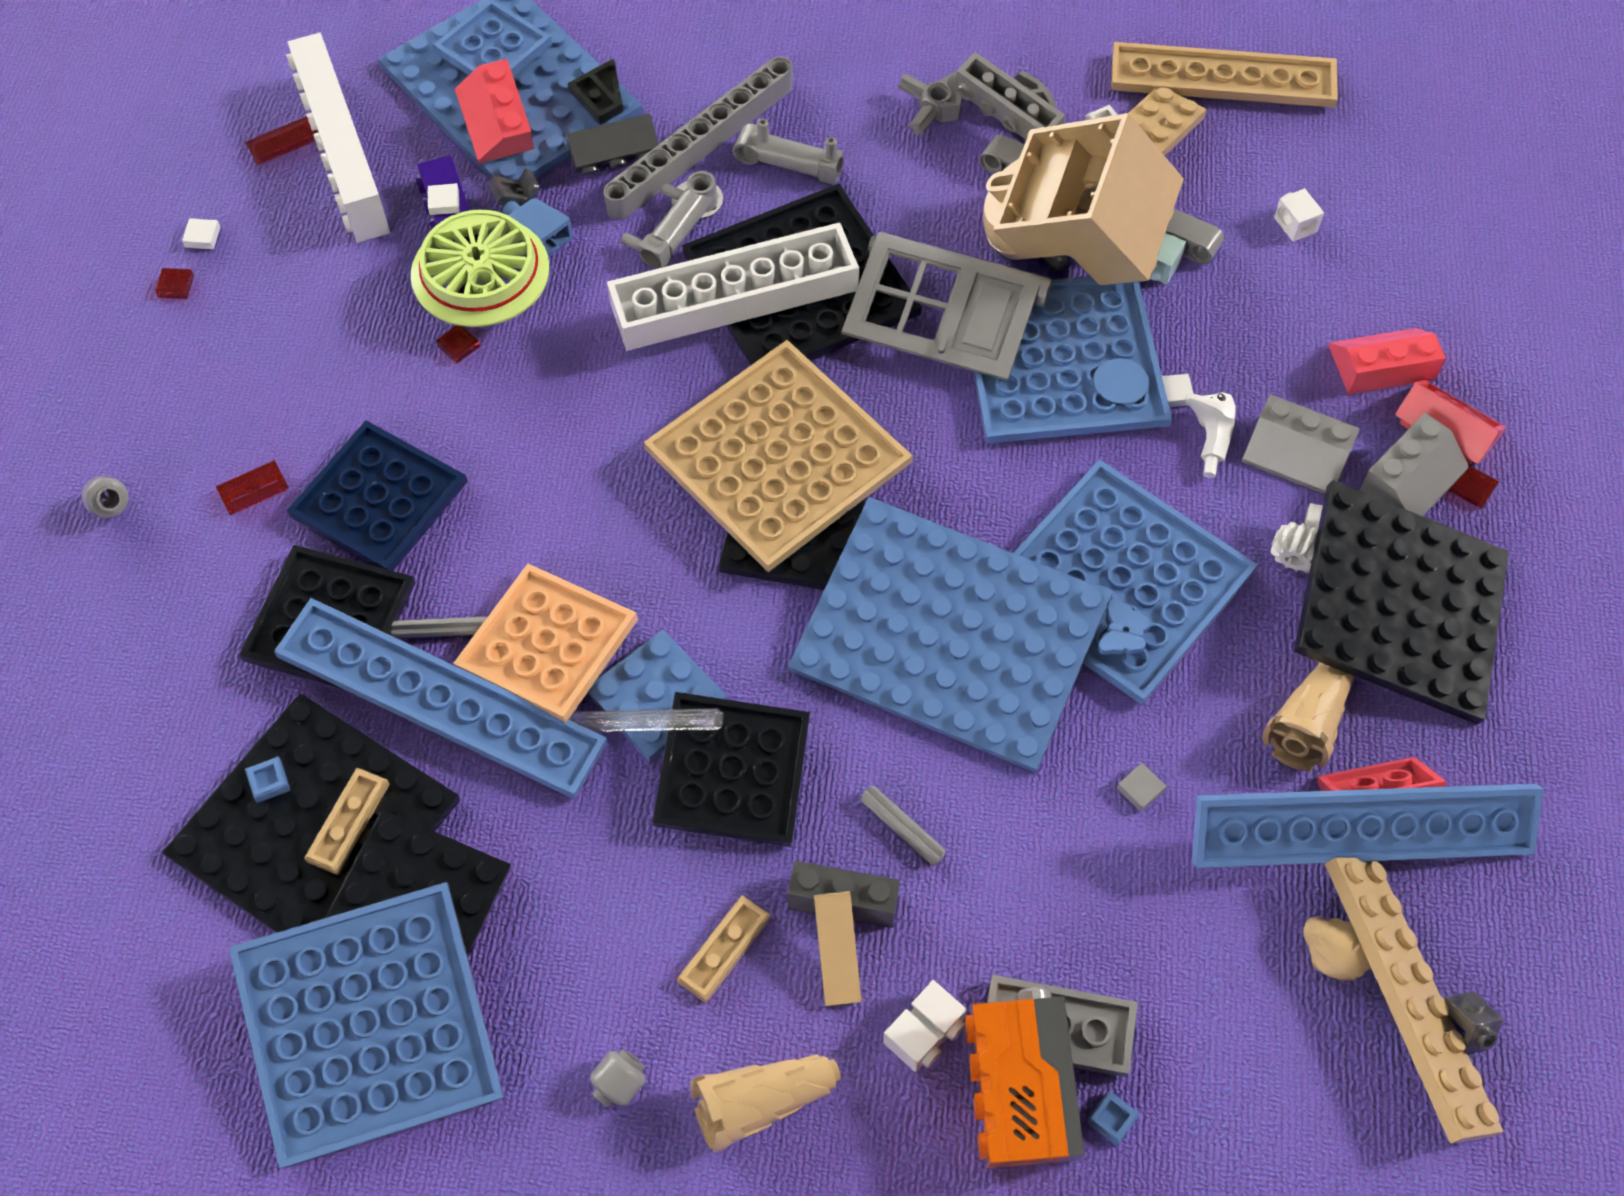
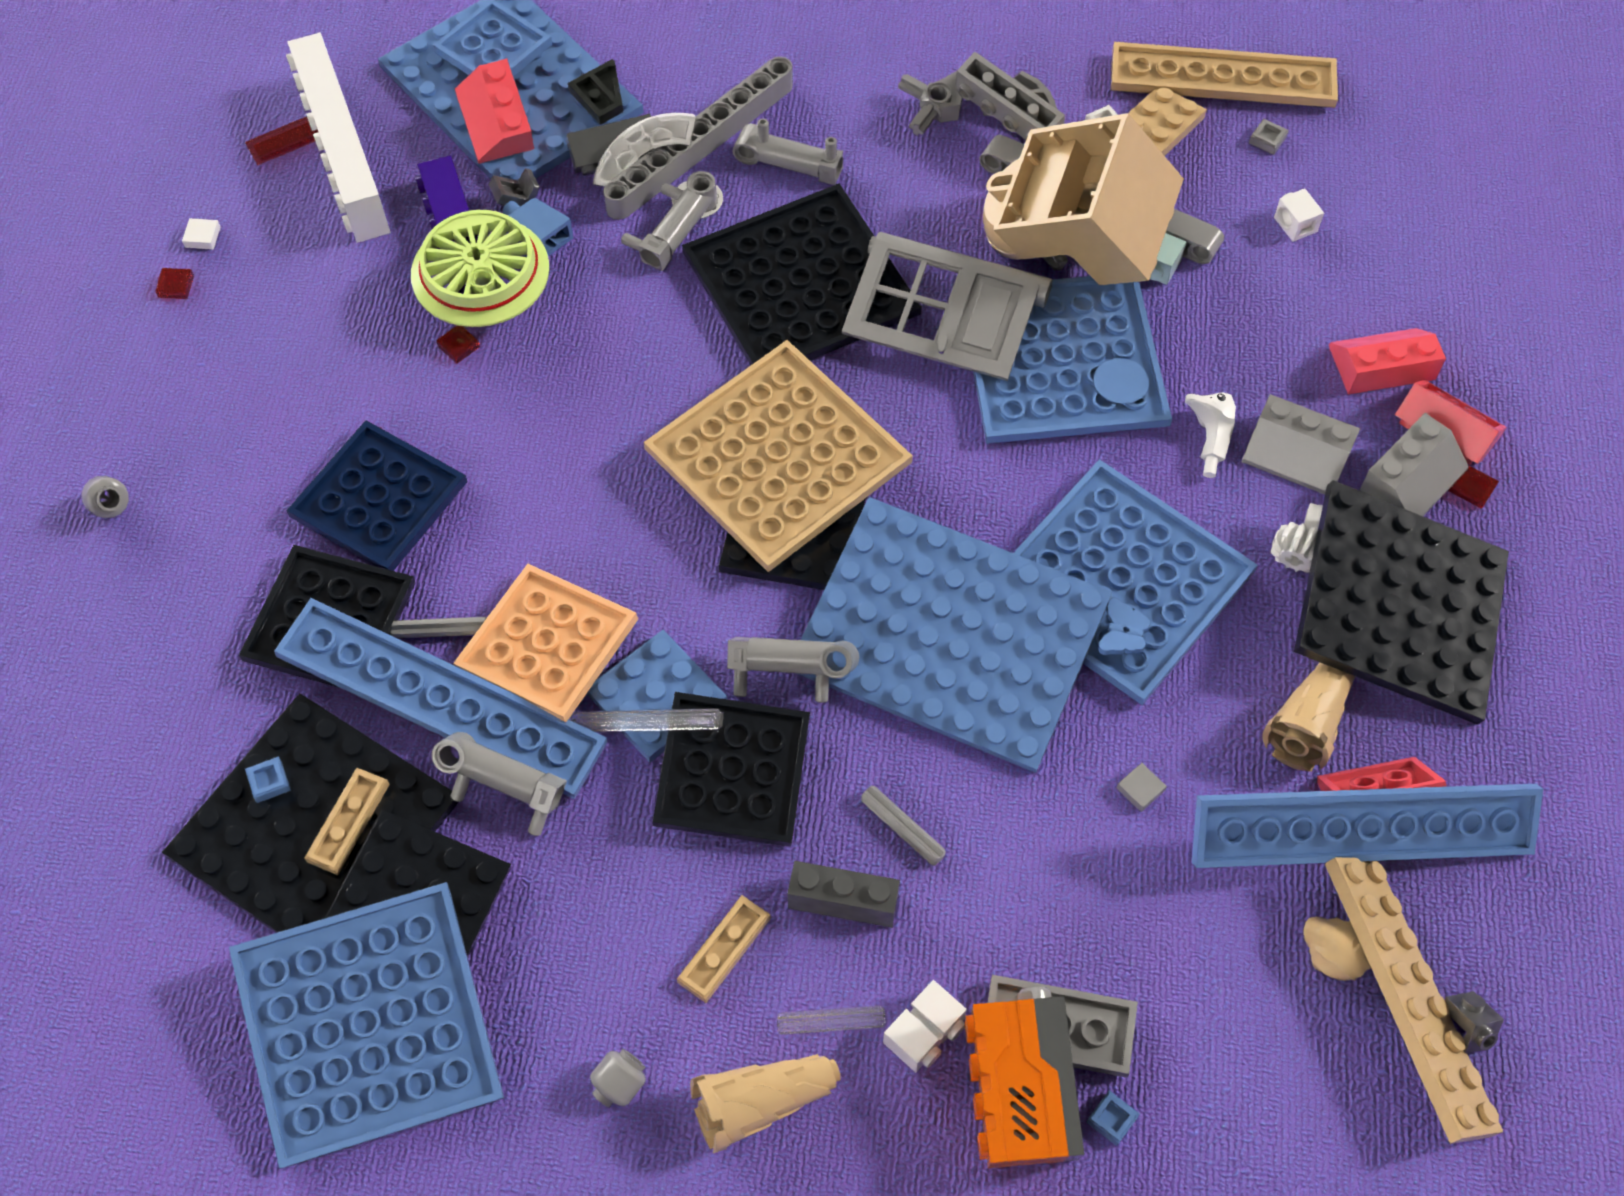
clear red tile [216,460,289,515] -> none
white tile [428,183,459,215] -> none
white brick [607,223,859,351] -> none
tan tile [813,891,862,1006] -> none
white tile [1162,374,1193,407] -> none
none -> light grey piece [432,732,567,836]
none -> white tile [593,113,696,187]
none -> light grey piece [727,637,860,703]
none -> clear axle [777,1005,886,1035]
none -> light grey tile [1249,119,1289,155]

